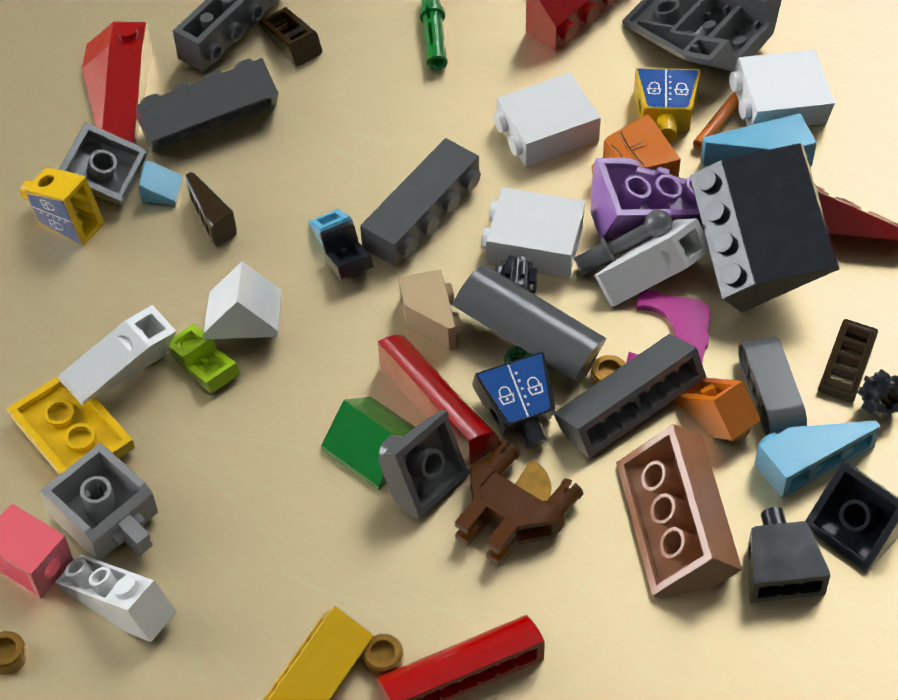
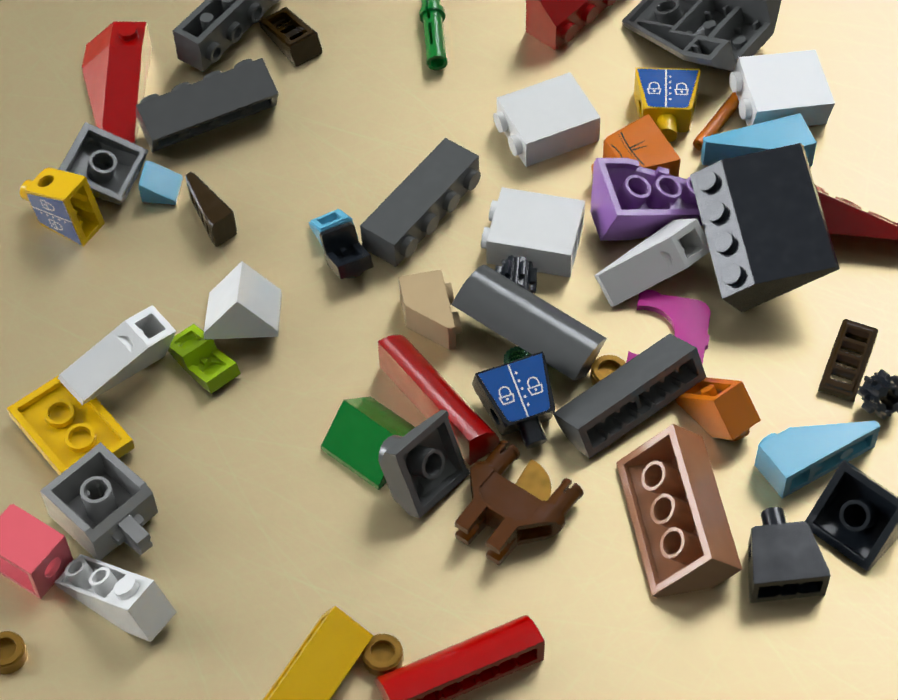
dark grey pin [574,210,673,277] -> none
beam [738,336,807,436] -> none

